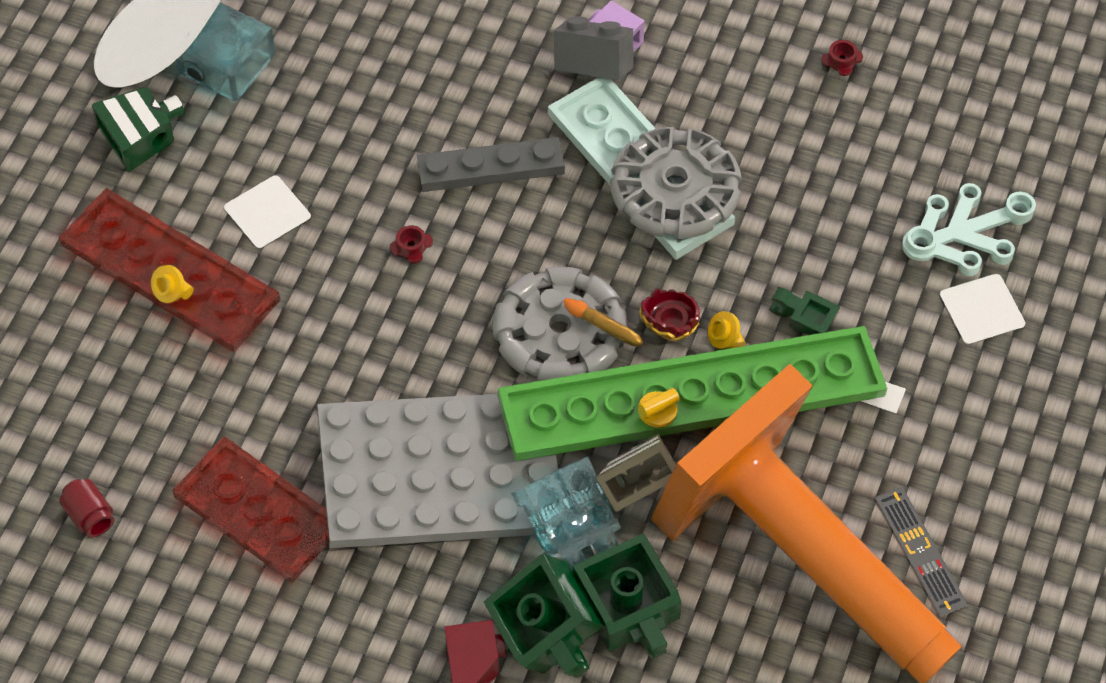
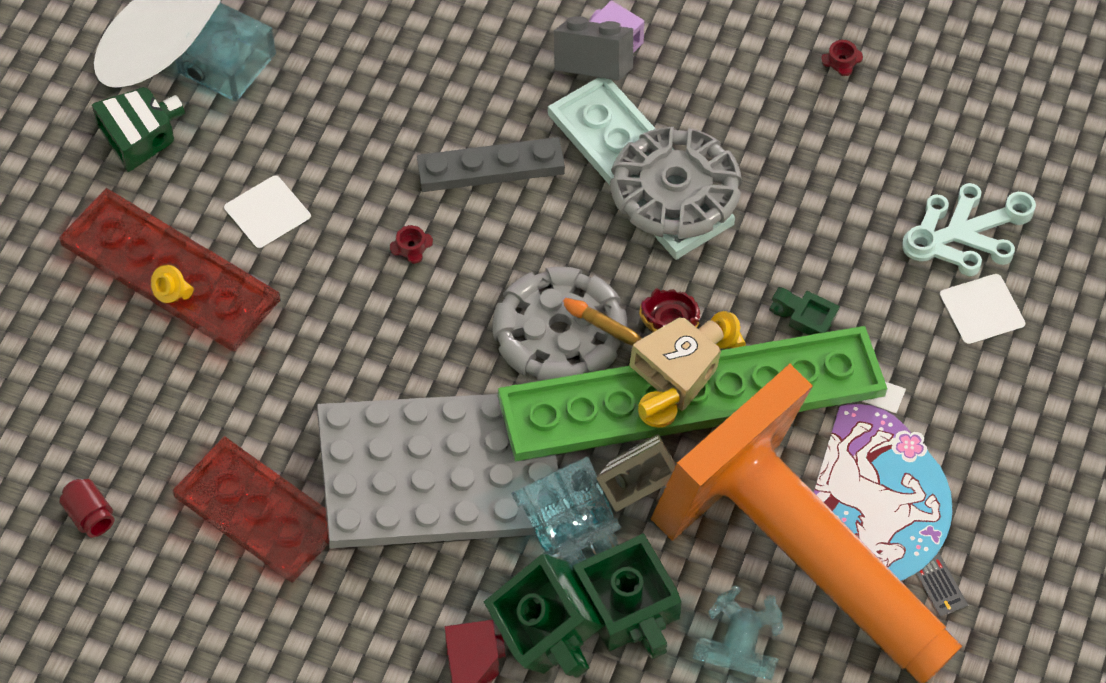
none -> tan torso [629,318,724,411]
none -> clear light blue piece [693,586,784,681]
none -> sticker [814,404,952,580]

